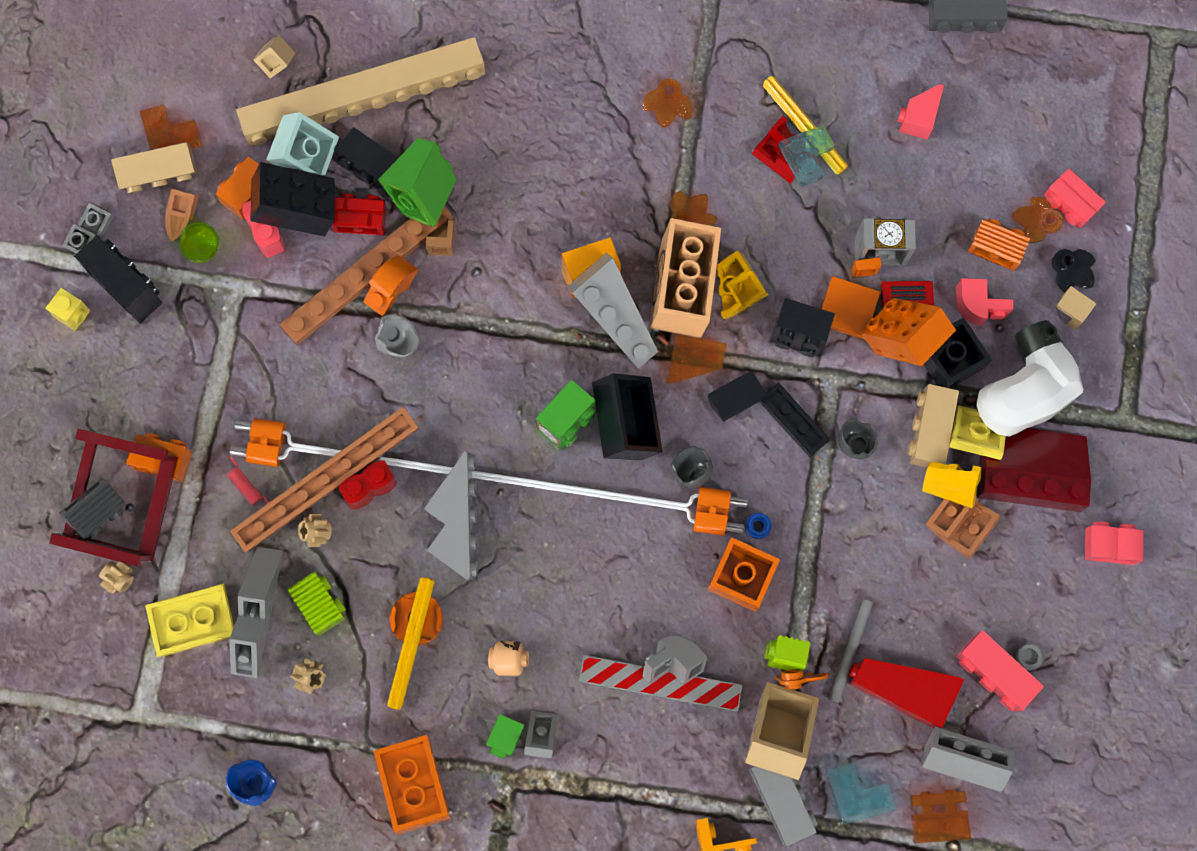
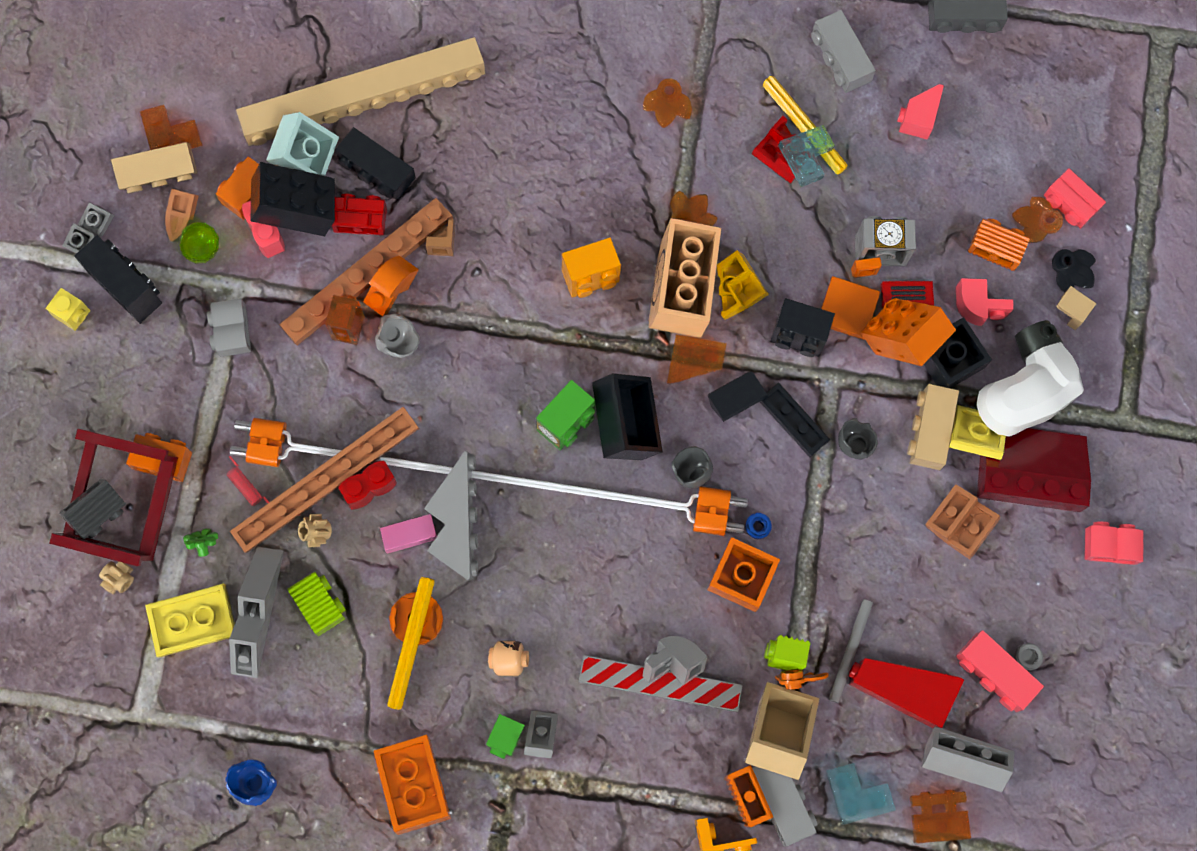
tan panel [253,34,295,79] -> none
tan gear [290,658,326,694] -> none
bright green slope [378,137,457,227] -> none
light grey wedge [567,253,658,369] -> none
yellow slope [922,462,982,508] -> none
none -> bright green plant [183,529,218,557]
none -> light grey brick [207,298,251,357]
none -> clear orange brick [325,294,365,345]
none -> bright pink slope [380,514,437,554]
none -> orange brick [724,765,773,828]
none -> light grey brick [811,10,876,93]

